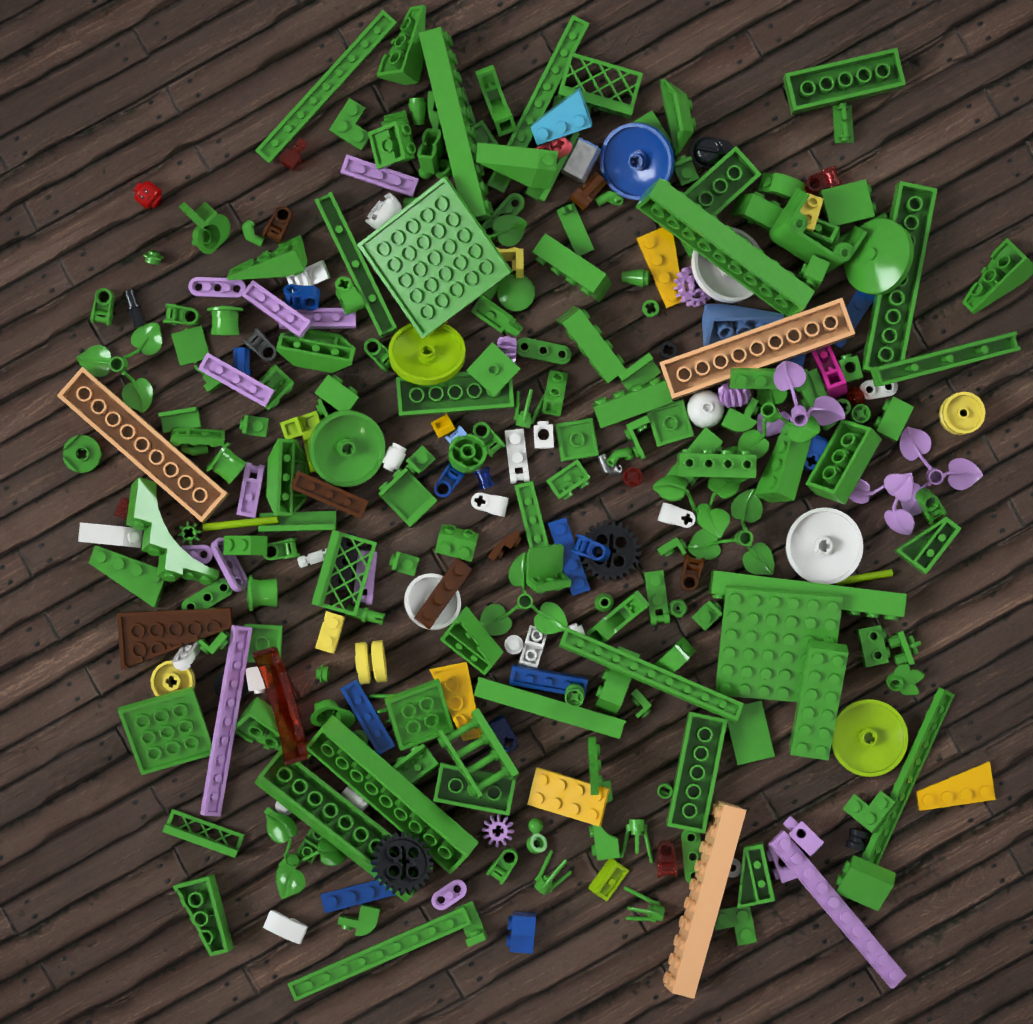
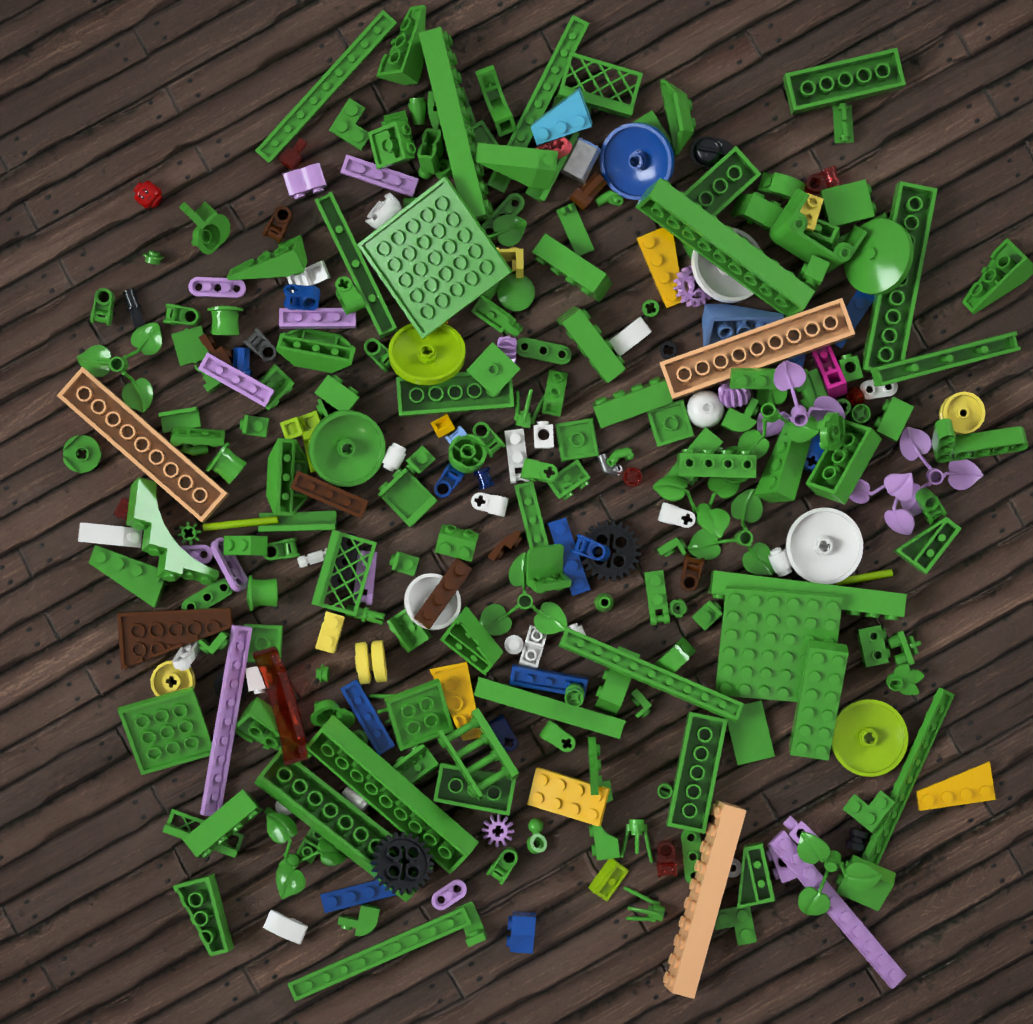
lavender plate [236,462,266,518] -> none
lavender plate [241,280,312,339] -> none
bright green arm [242,220,265,247] -> none
bright green plant [534,850,572,895] -> none
bright green arch [586,590,650,643] -> none
bright green panel [617,353,661,391] -> none
bright green cone [621,268,650,287] -> none
bright green bracket [624,415,650,460] -> none
bright green bracket [674,155,699,187] -> none
none -> bright green wedge [182,789,264,859]
none -> reddish brown slope [198,333,233,364]
none -> lavender brick [283,163,327,200]
none -> bright green bracket [387,609,432,653]
none -> bright green piece [520,458,558,483]
none -> bright green piece [539,719,576,752]
none -> white slope [609,316,652,356]
none -> white brick [768,547,793,577]
none -> bright green plant [797,831,882,915]
none -> bright green plate [817,412,845,451]
none -> bright green beam [932,419,1029,463]

